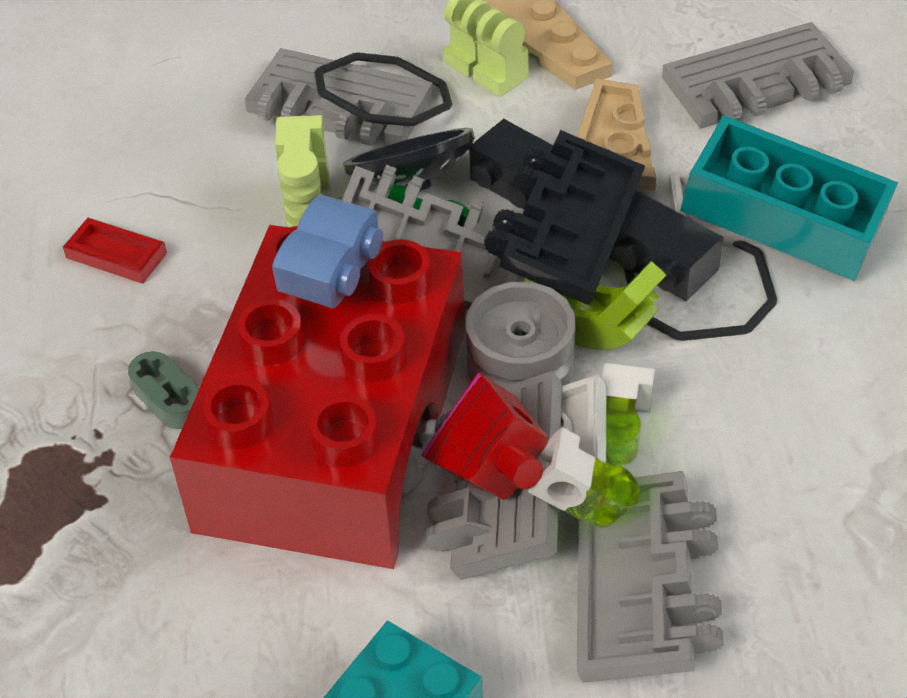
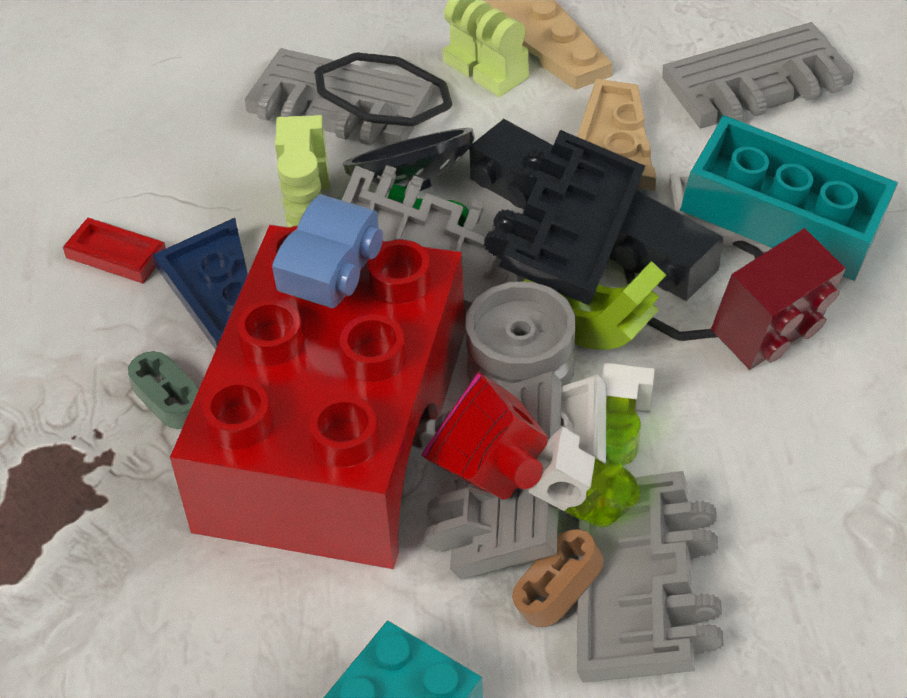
none -> dark blue wing [153,217,248,350]
none -> medium nougat beam [512,529,604,627]
none -> dark red brick [711,228,846,370]

